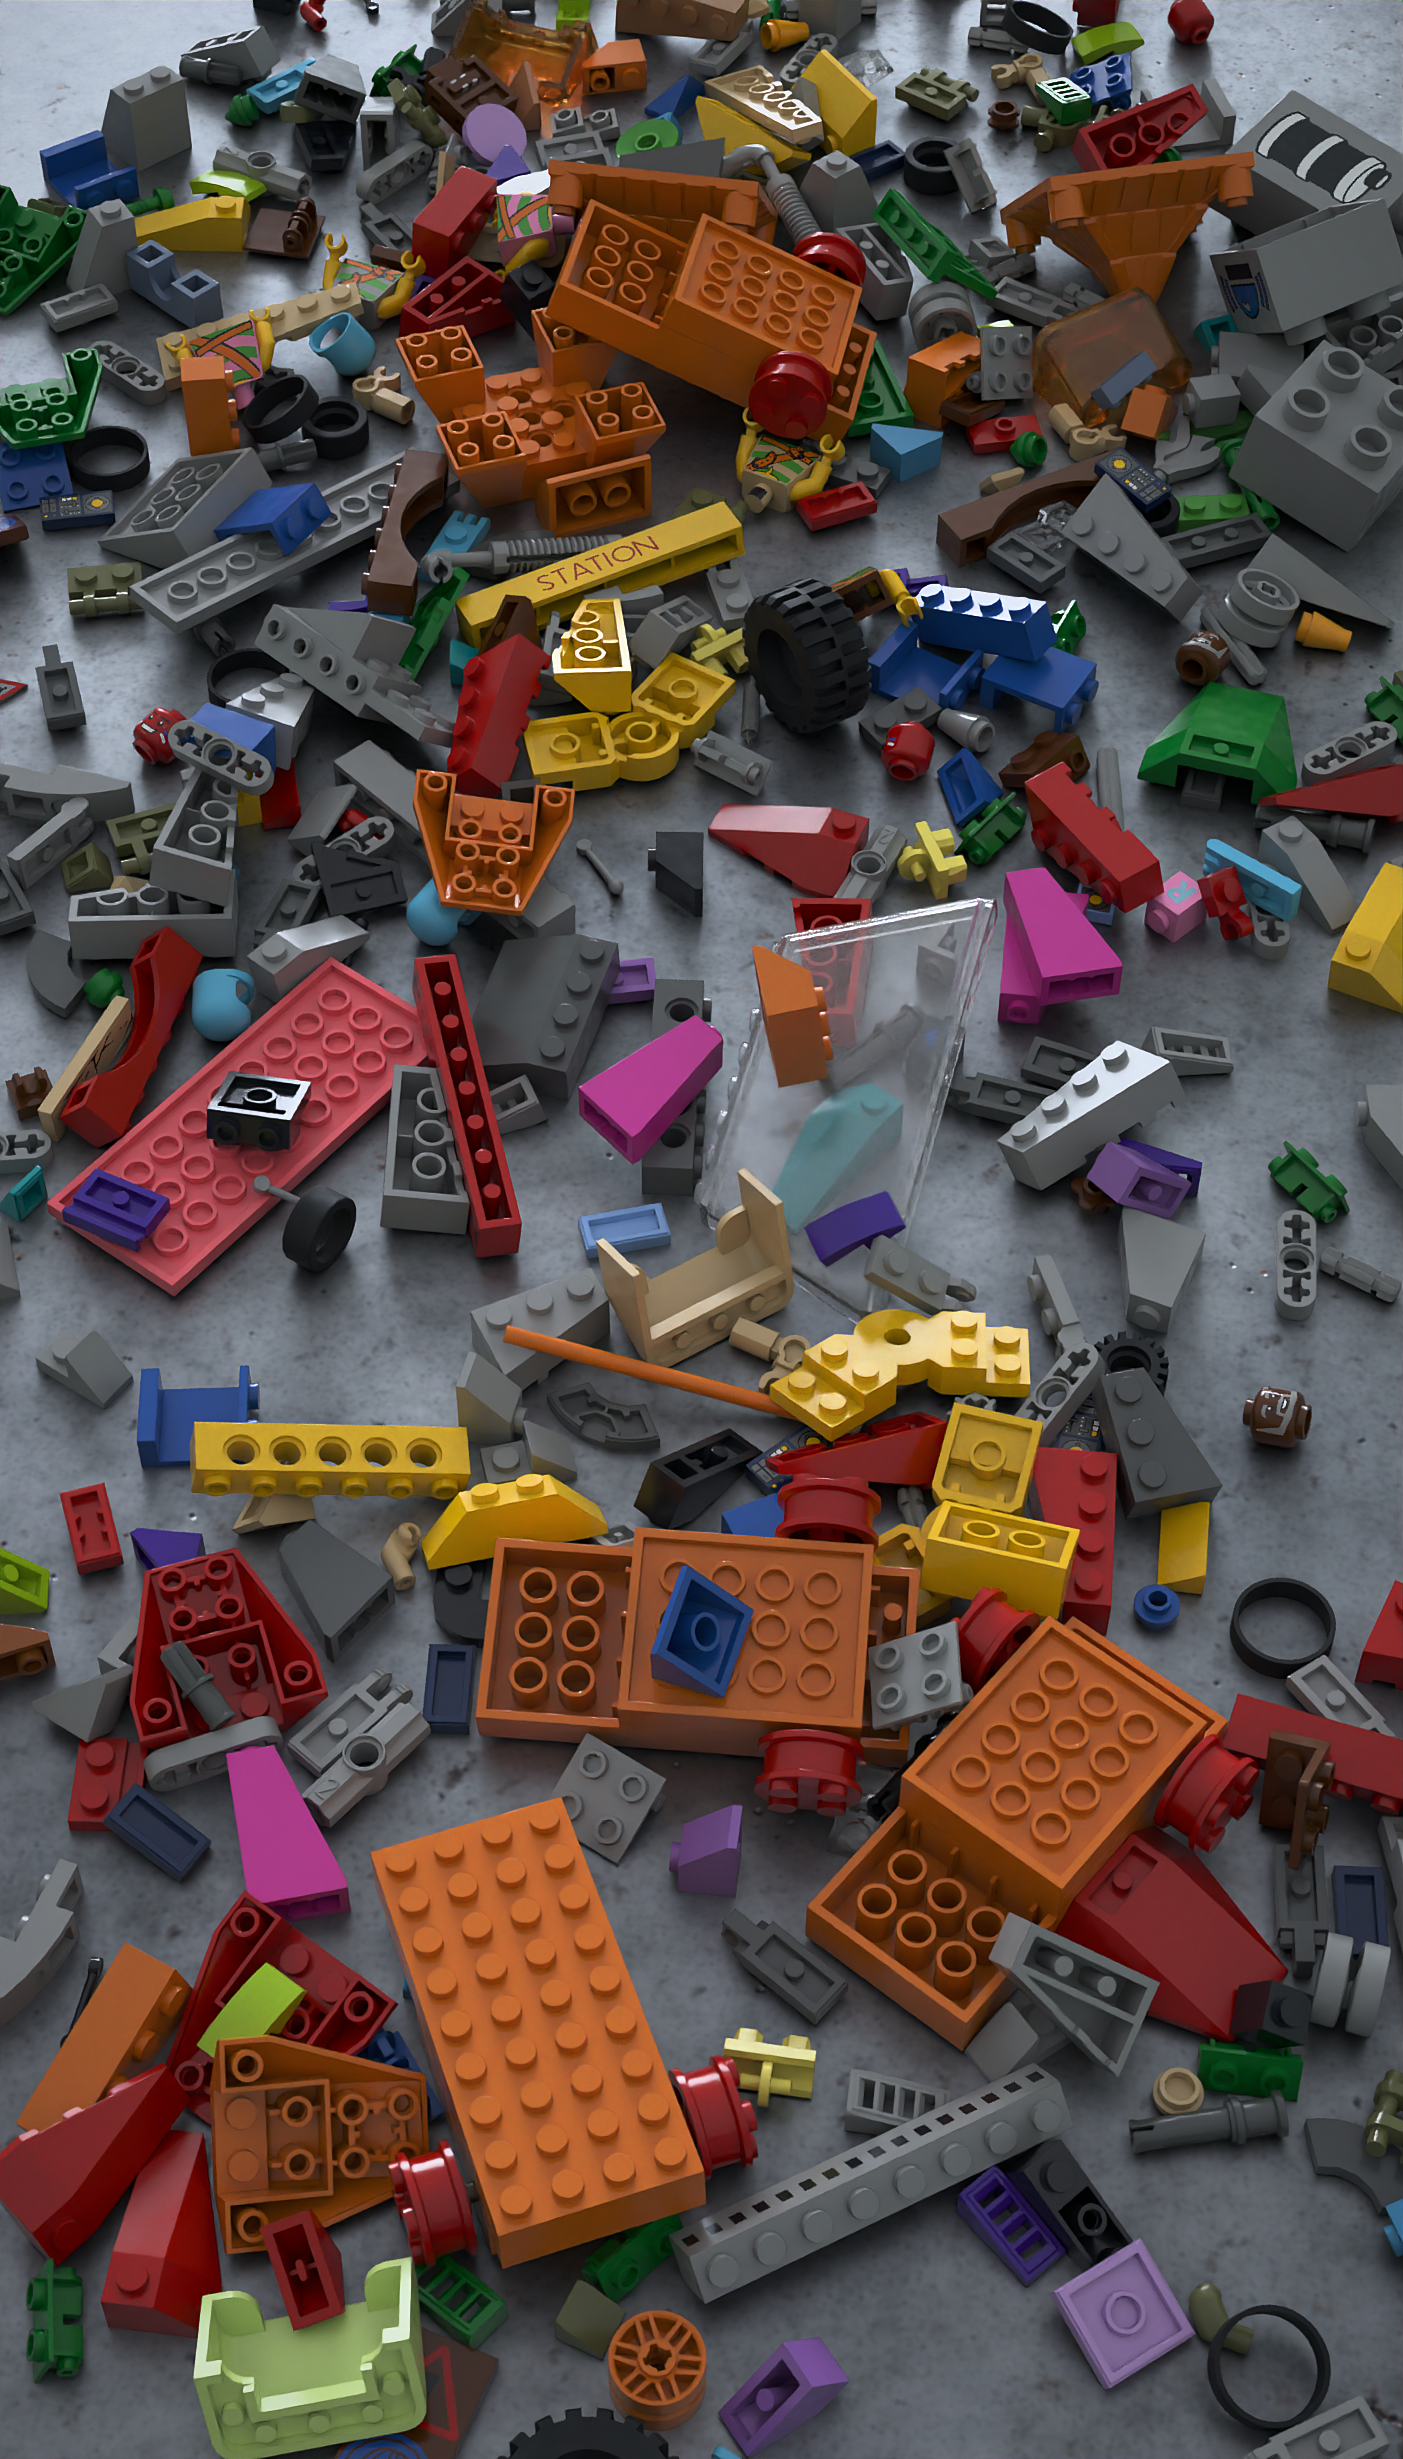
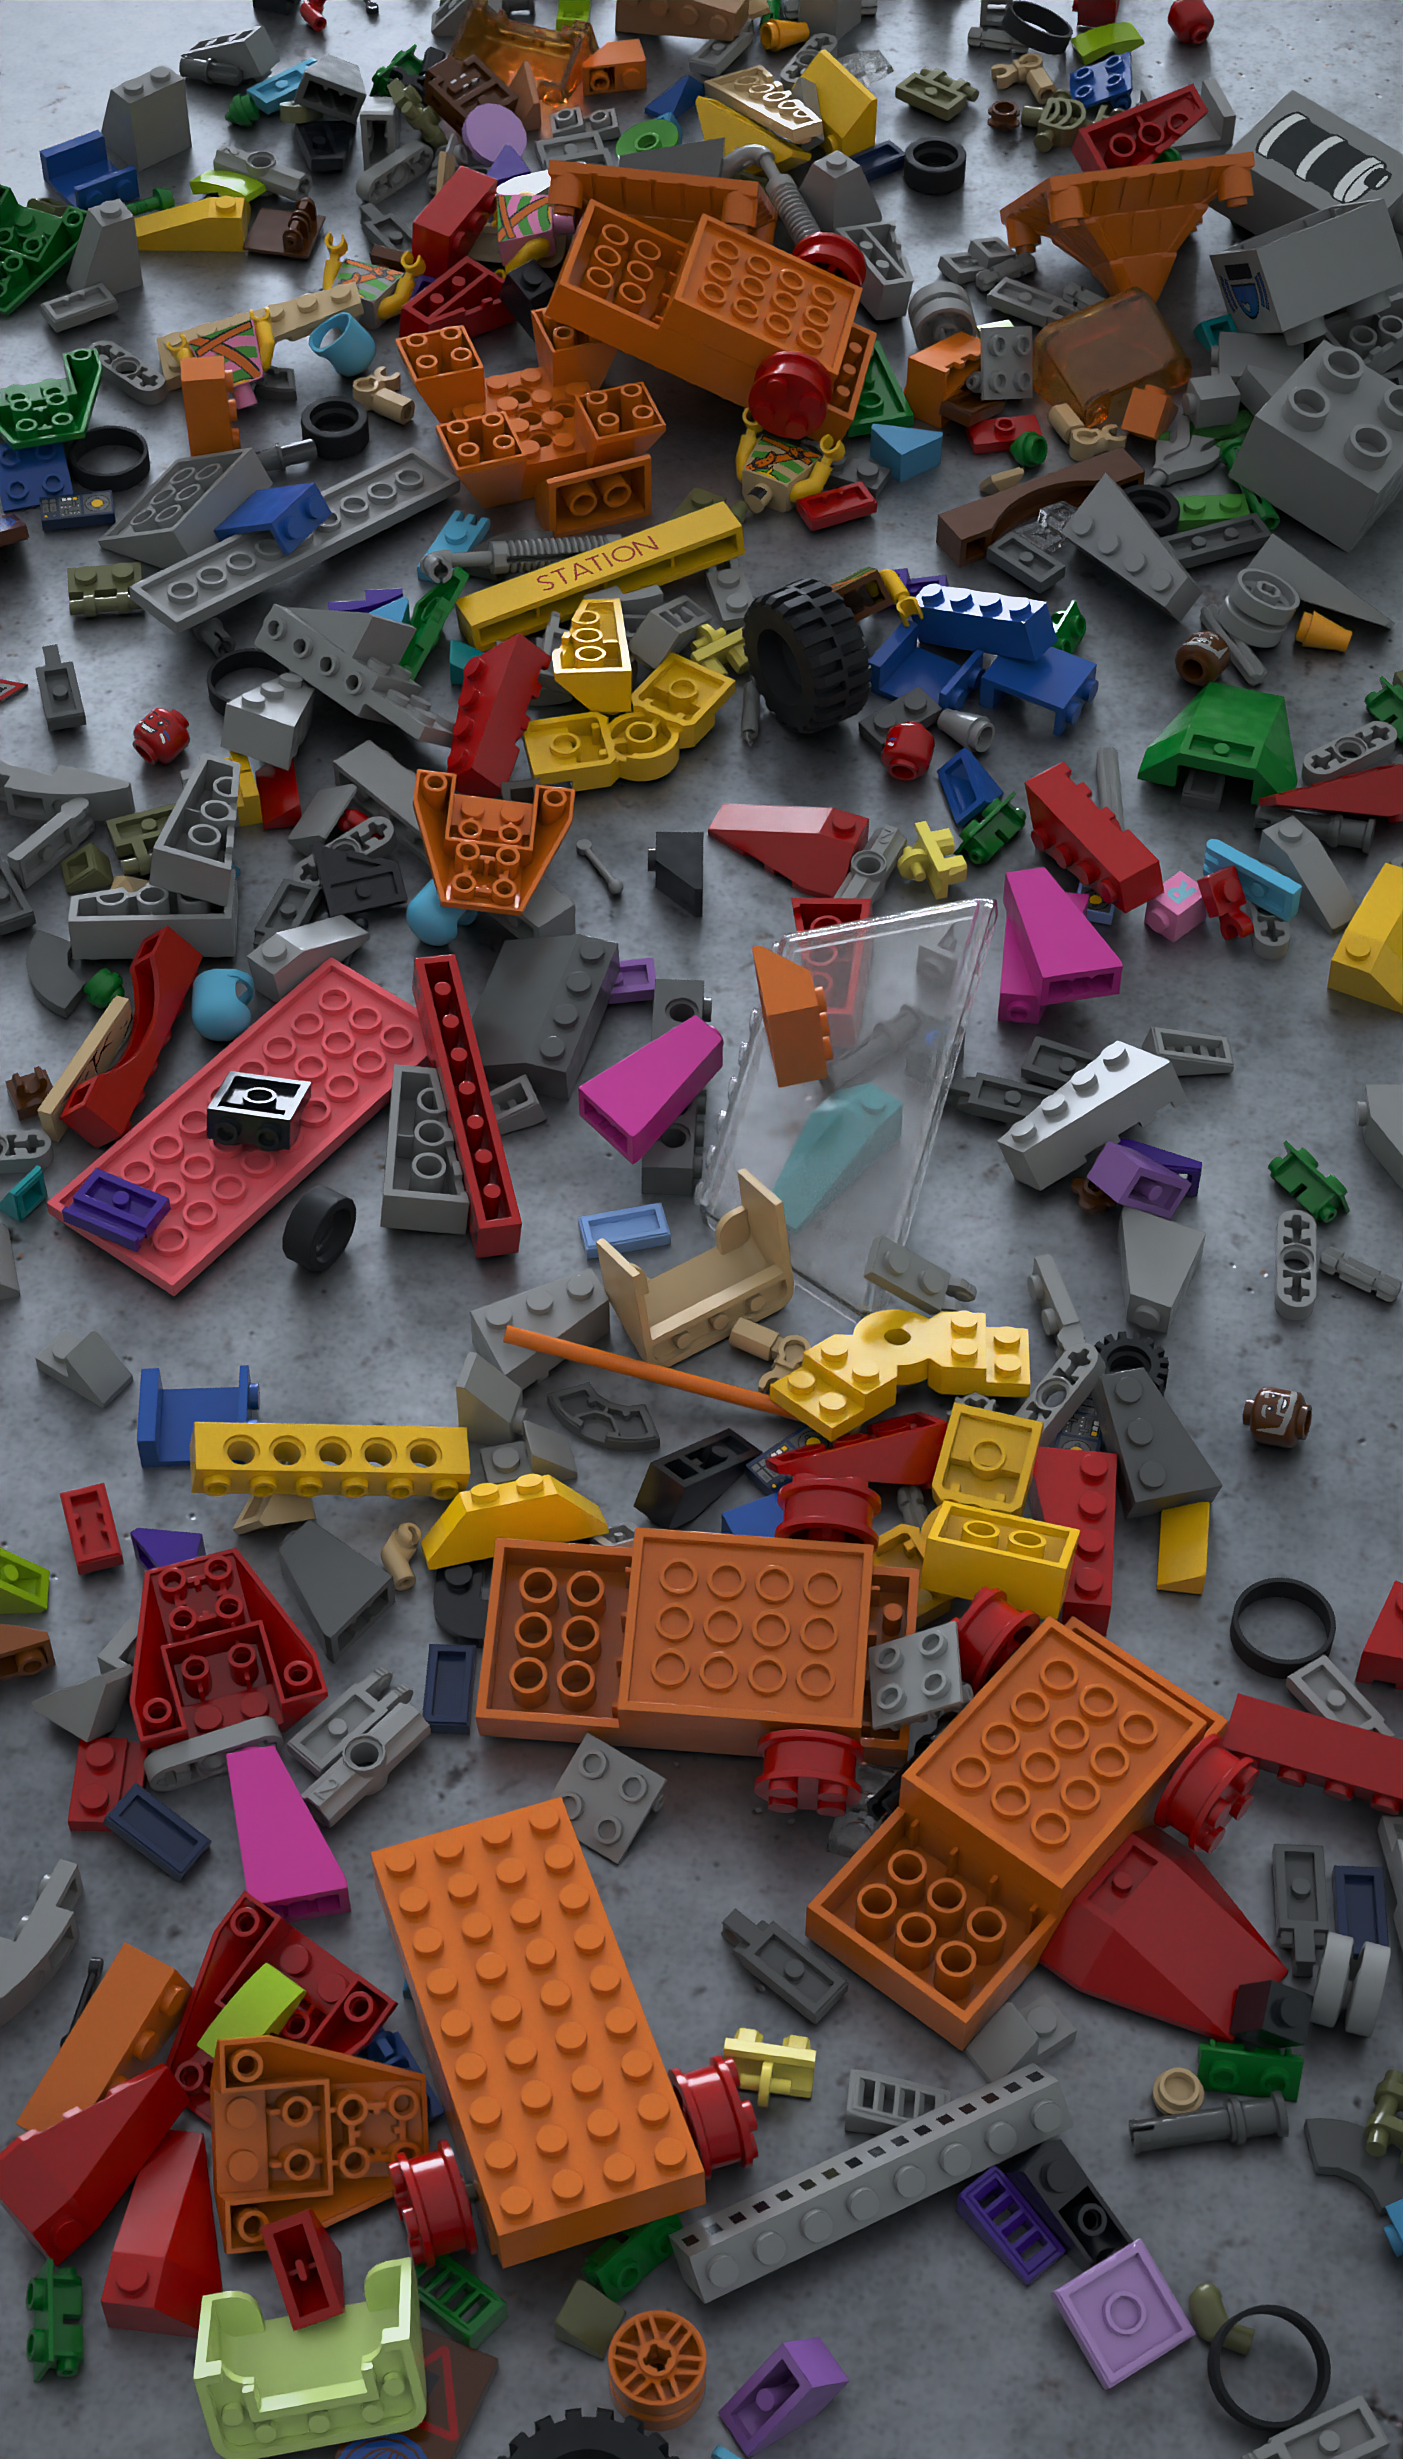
sand blue arch [126,239,223,328] -> none
dark grey axle [160,1641,237,1732] -> none
light grey beam [168,720,274,795] -> none
slope [180,702,276,776] -> none
black tyre [242,374,319,444] -> none
light grey hinge [252,1175,300,1205] -> none
reddish brown arch [361,449,449,616] -> none
reddish brown slope [477,595,542,657] -> none
blue slope [650,1566,754,1698] -> none
medium lavender slope [669,1805,743,1898] -> none
light grey hinge [691,730,774,797] -> none
dark purple slope [804,1191,907,1267] -> none
green fence [871,187,998,301] -> none
light grey hinge [943,138,998,213] -> none
light grey wedge [988,1912,1160,2077] -> none
reddish brown bracket [998,731,1090,787] -> none
green slope [1035,77,1092,125] -> none
sand blue piece [1090,350,1157,411] -> none
tile [1094,447,1172,514] -> none
blue plate [1133,1584,1180,1630] -> none
reddish brown bracket [1259,1730,1336,1870] -> none

